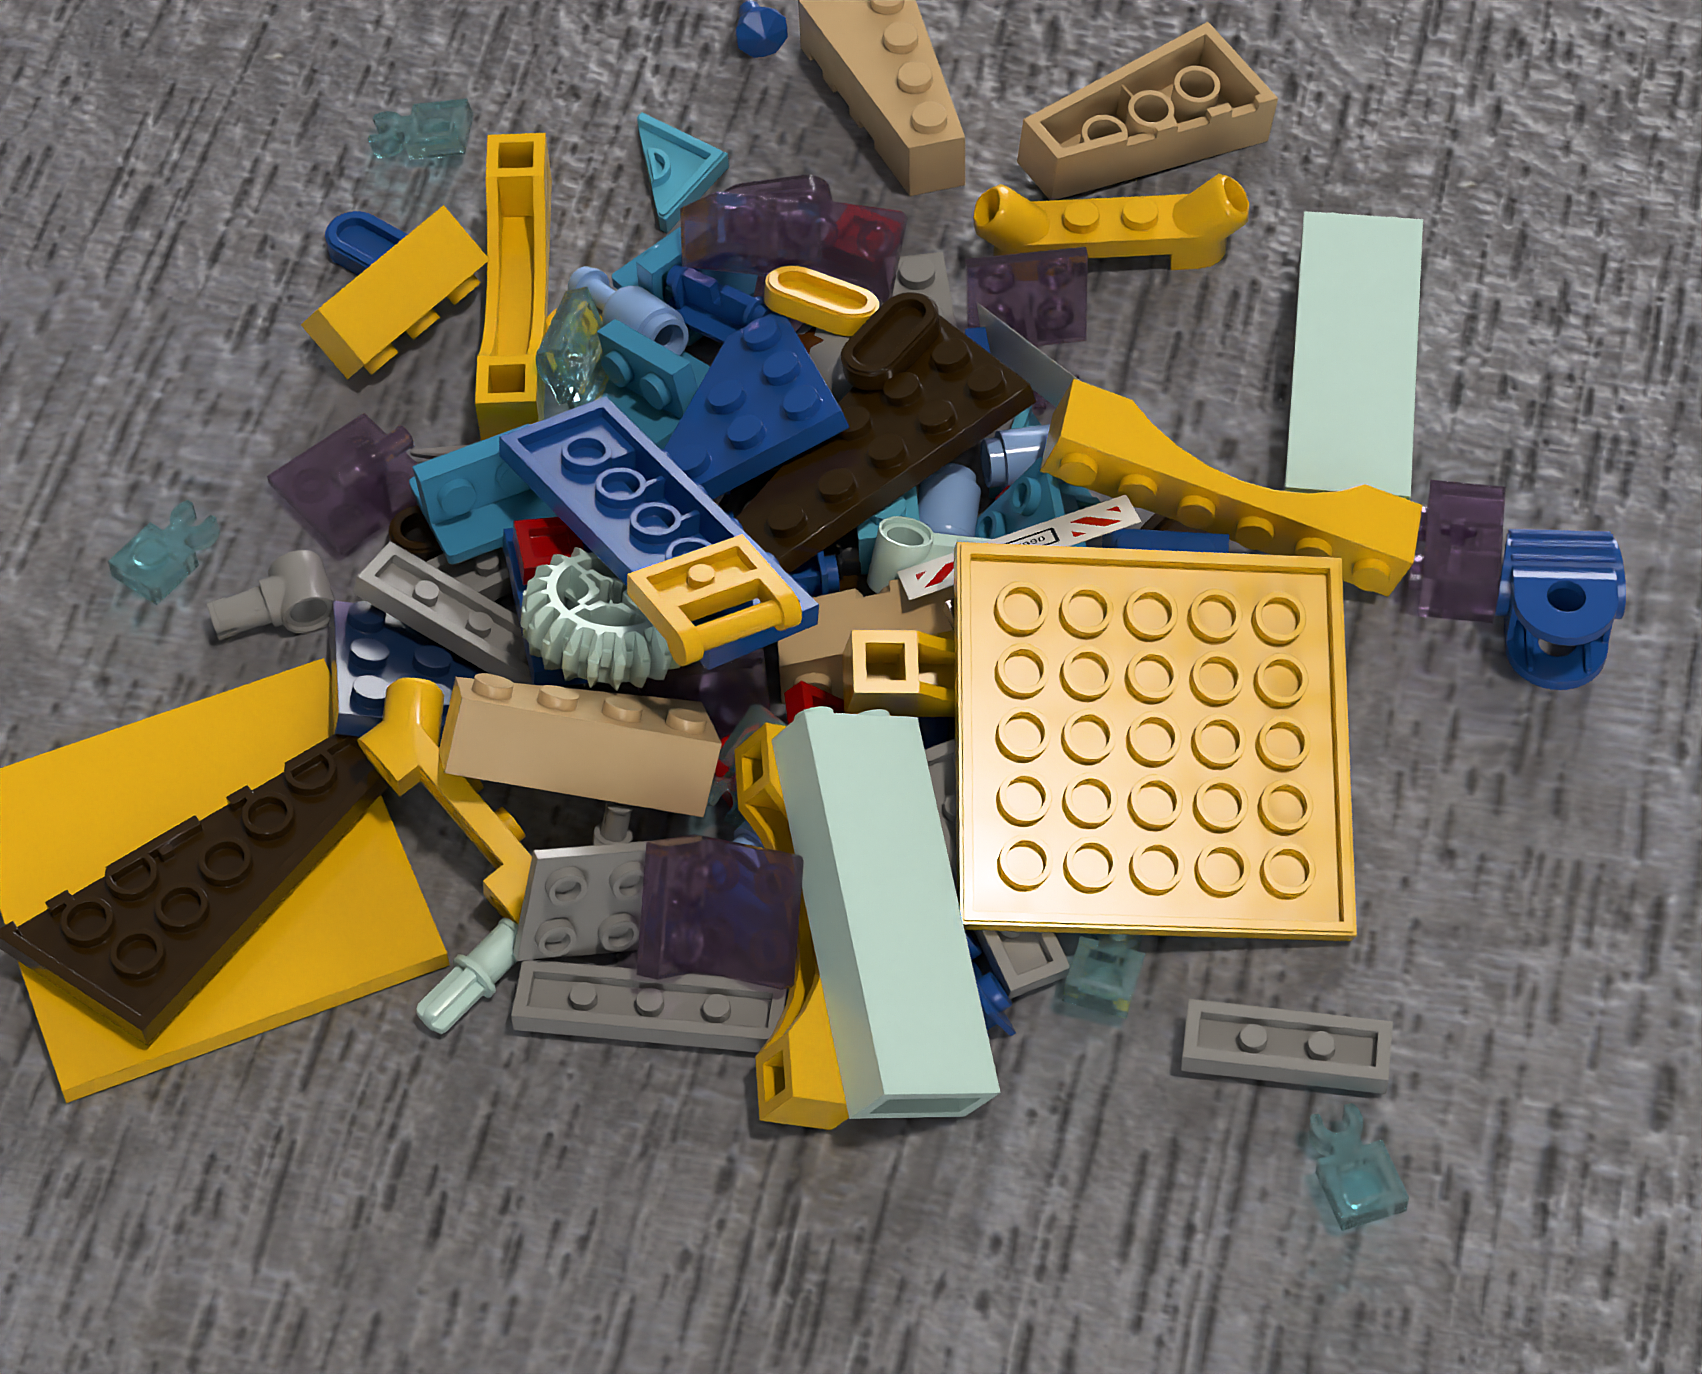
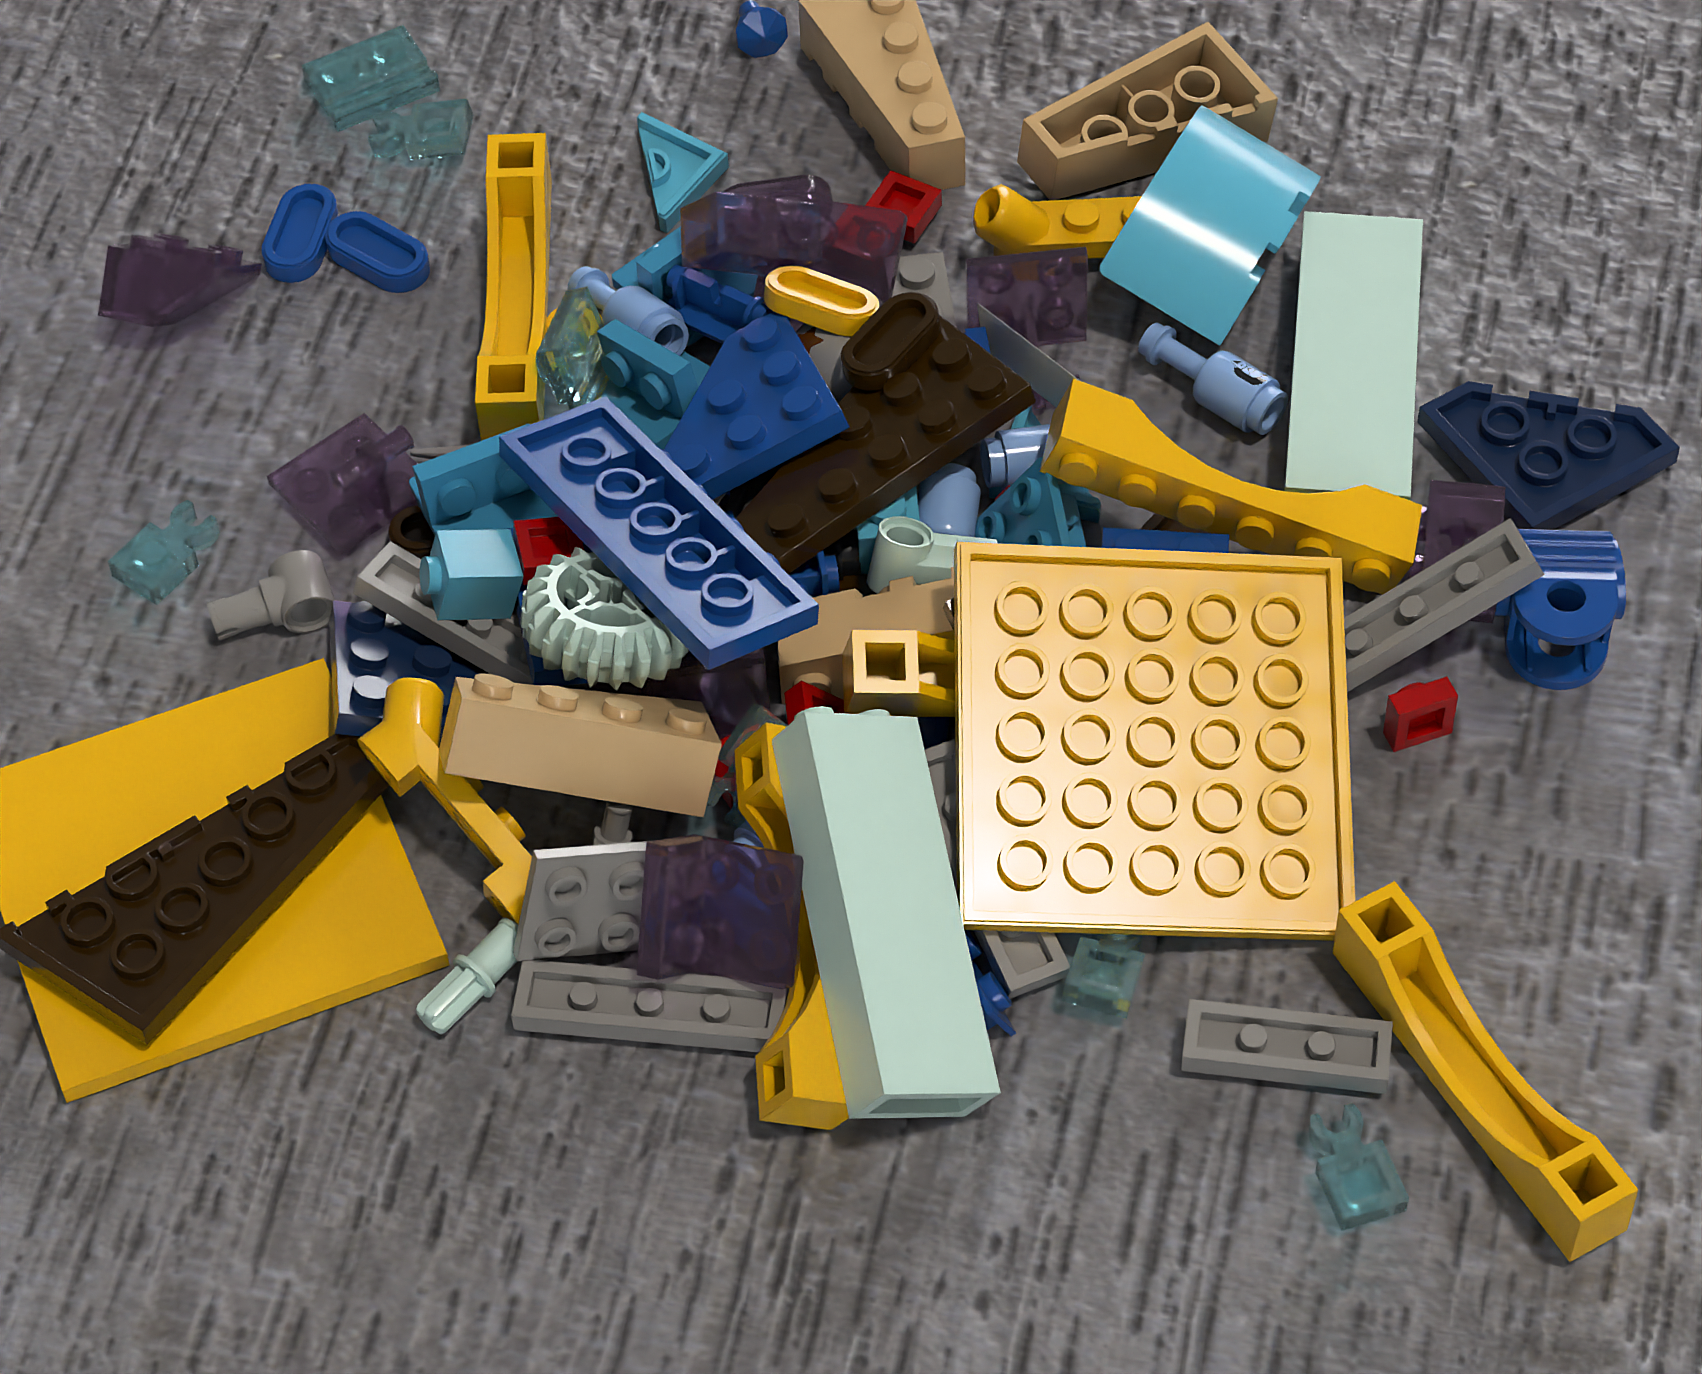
yellow brick [301,205,490,380] -> none
yellow plate [627,534,802,666] -> none
white sticker [897,494,1141,601] -> none
none -> clear purple slope [98,233,262,327]
none -> blue tile [261,184,339,283]
none -> clear light blue plate [301,25,440,132]
none -> medium azure brick [419,529,524,620]
none -> red plate [863,170,942,244]
none -> medium azure panel [1100,105,1321,346]
none -> light blue piece [1138,322,1288,435]
none -> yellow arch [1333,881,1638,1262]
none -> light grey plate [1344,518,1545,692]
none -> red plate [1383,676,1458,752]
none -> dark blue plate [1417,381,1680,530]

